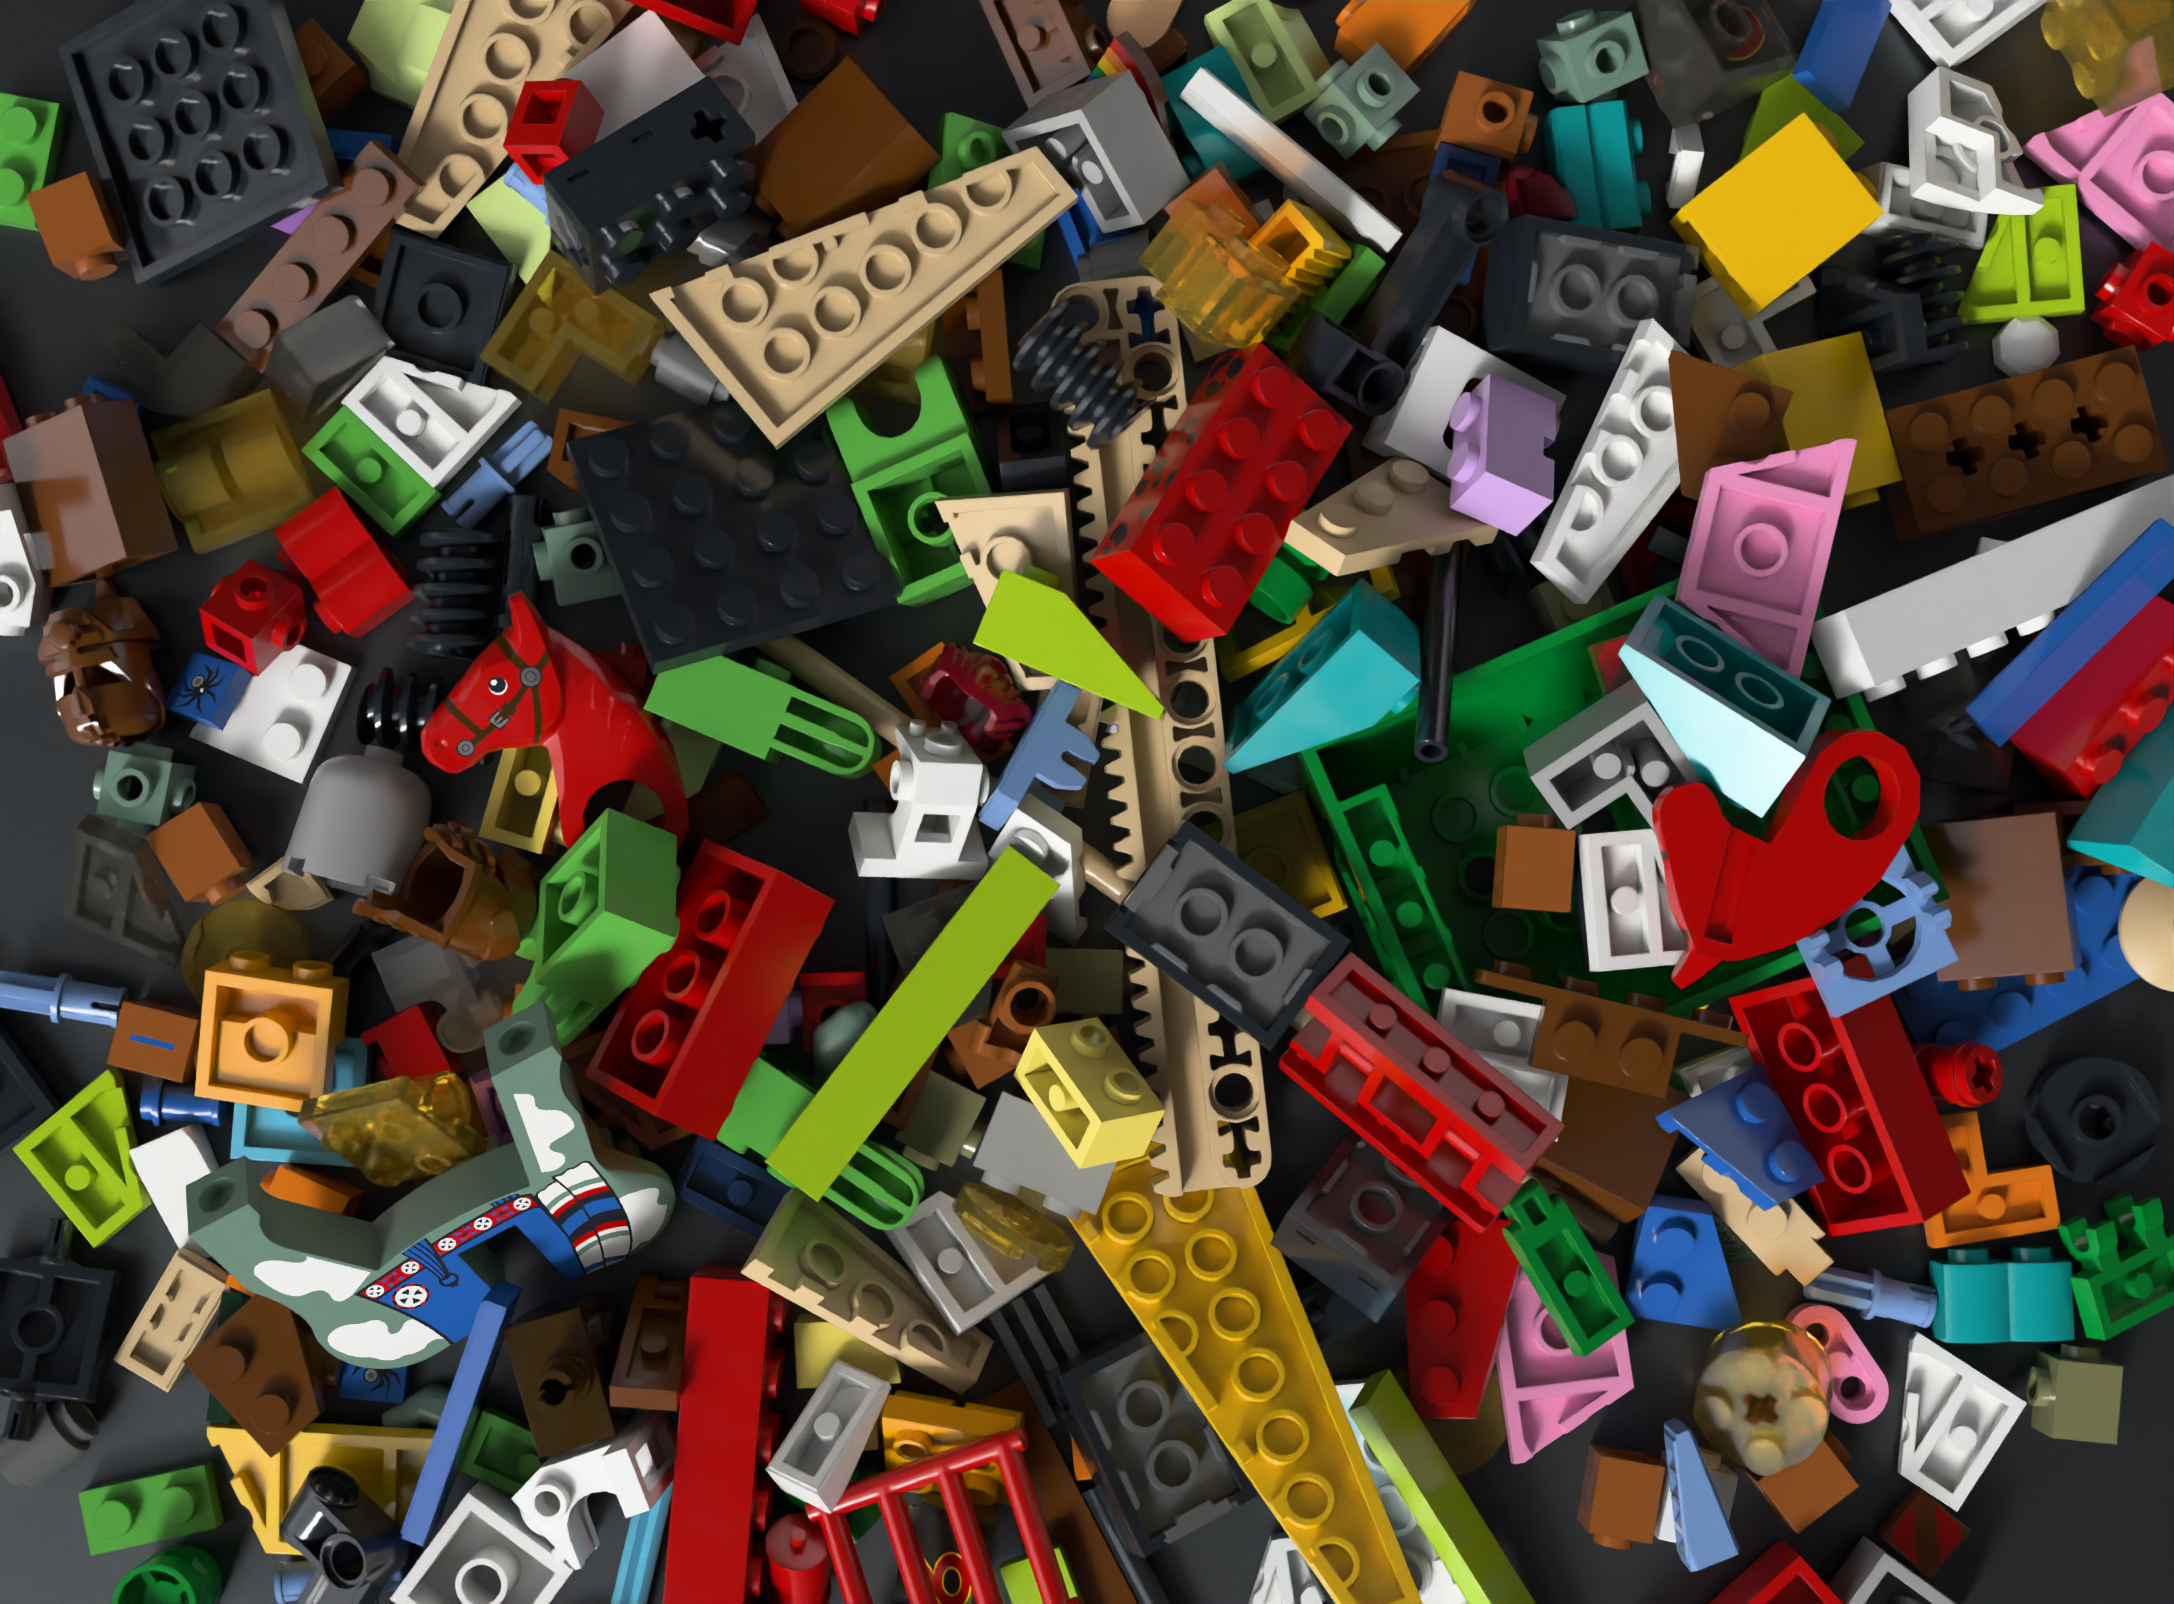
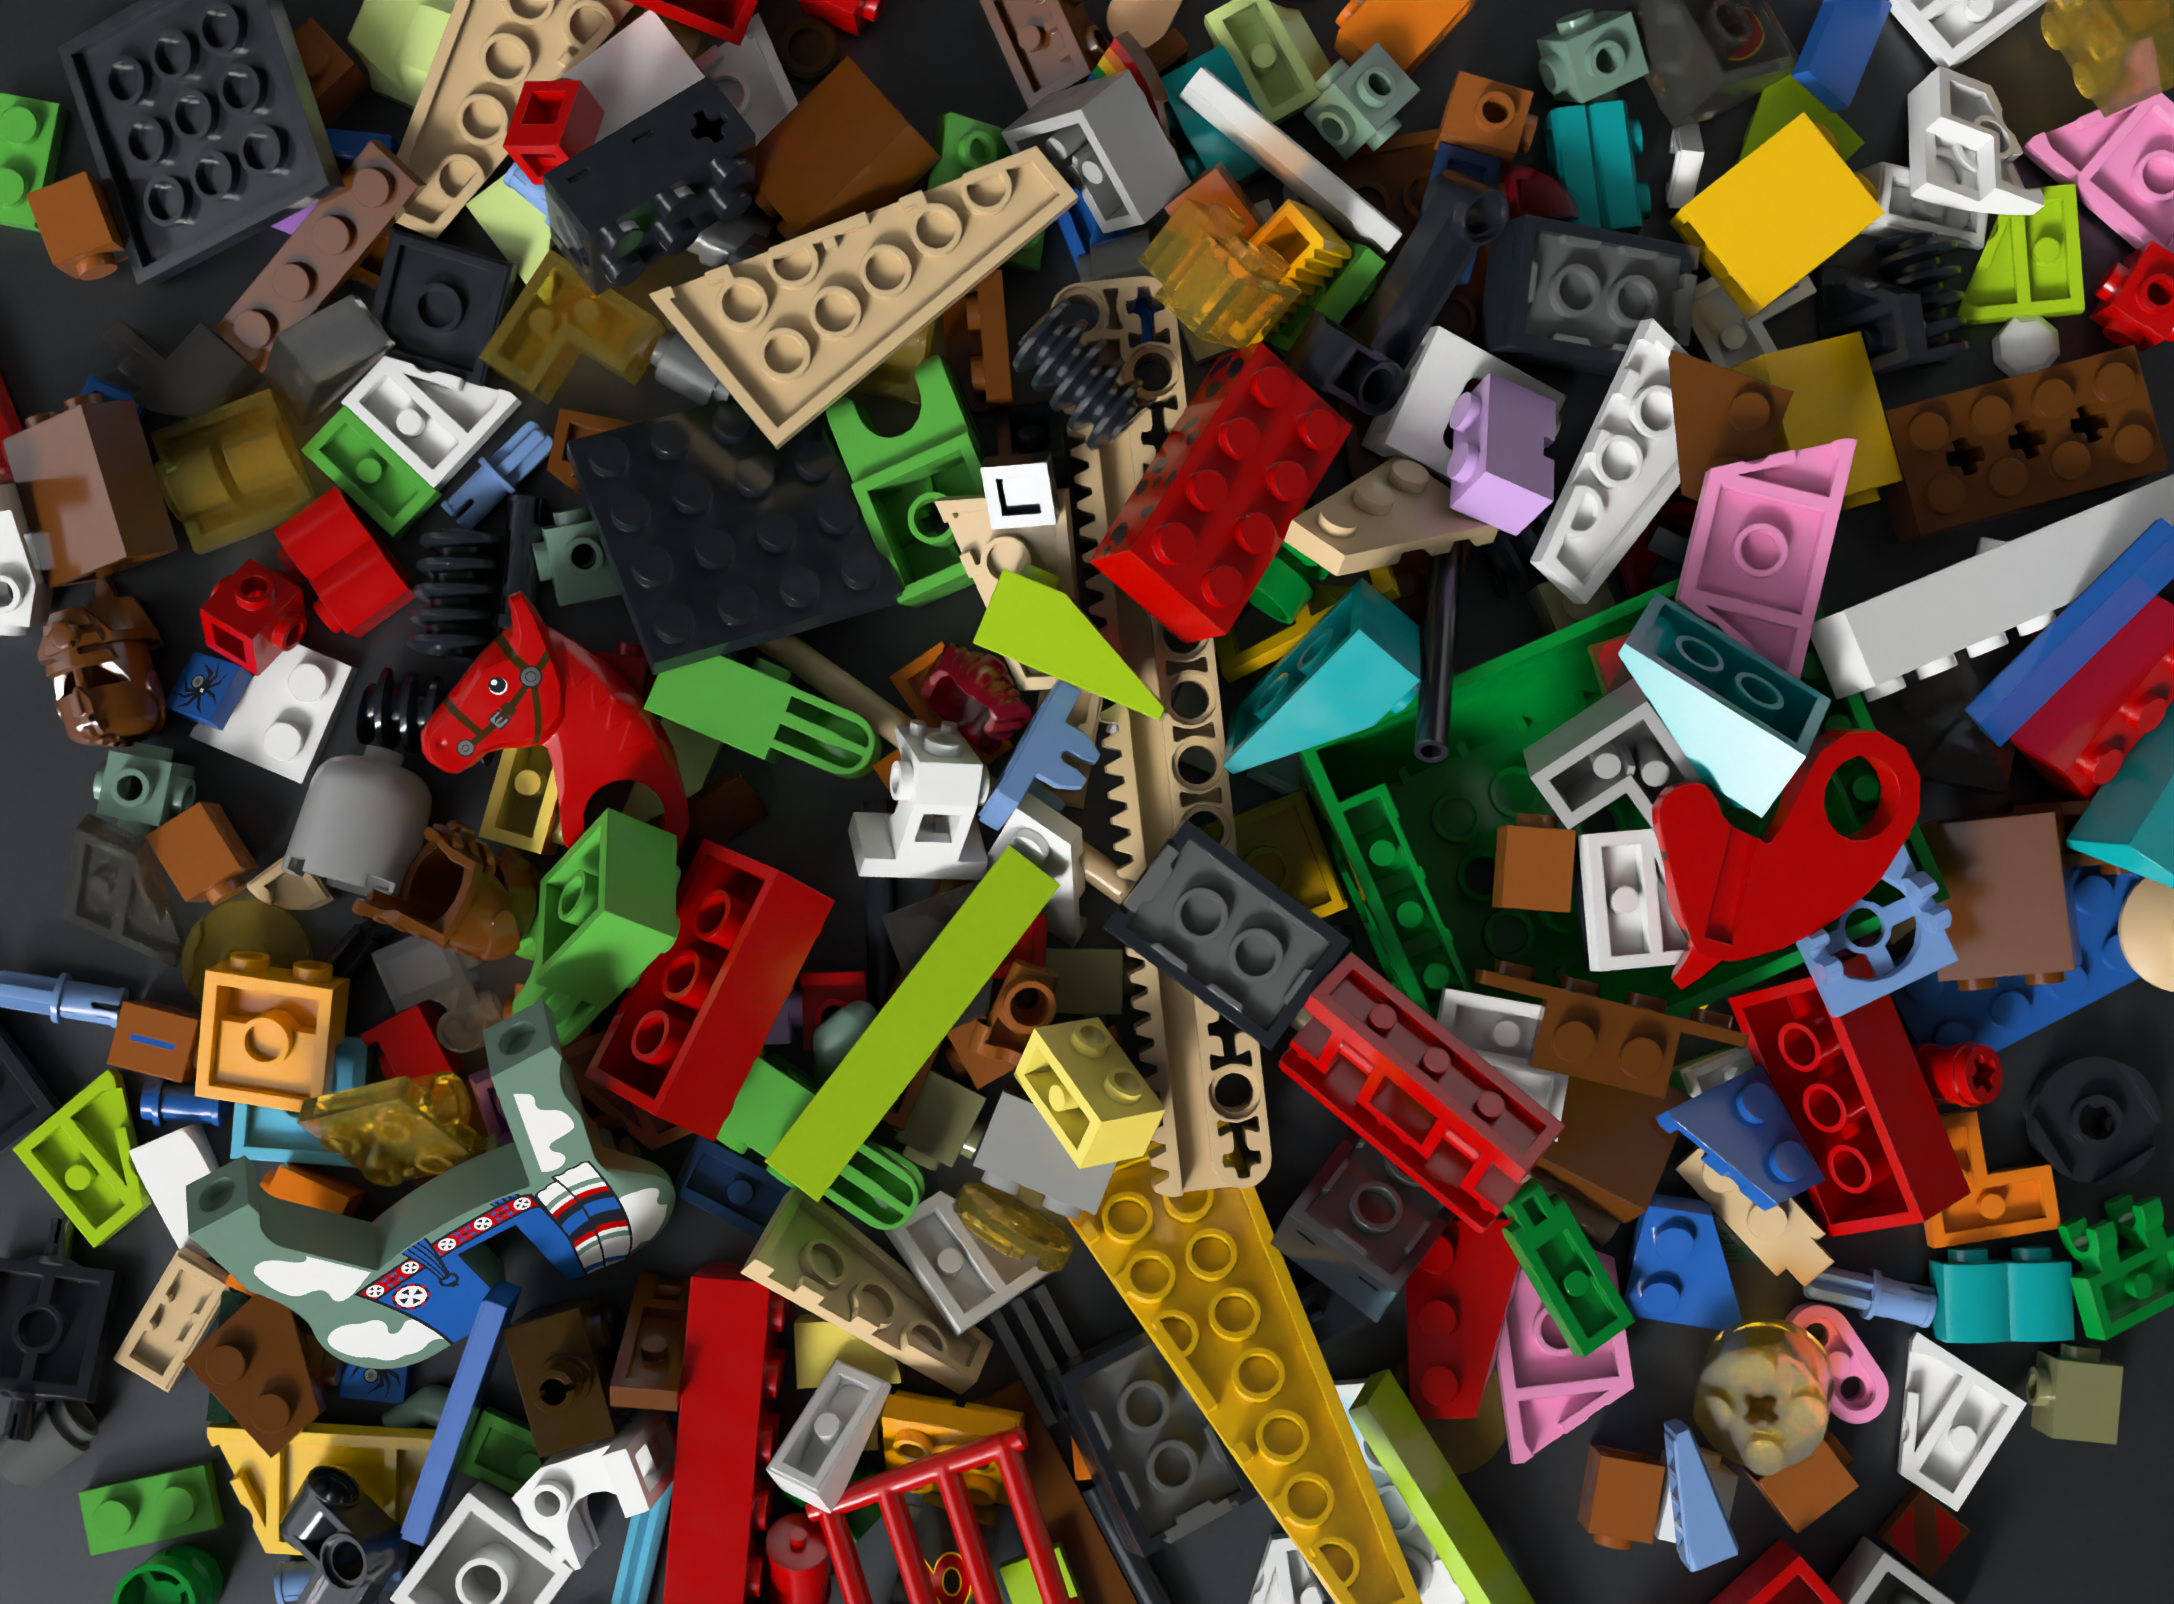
none -> tile [980,452,1061,529]

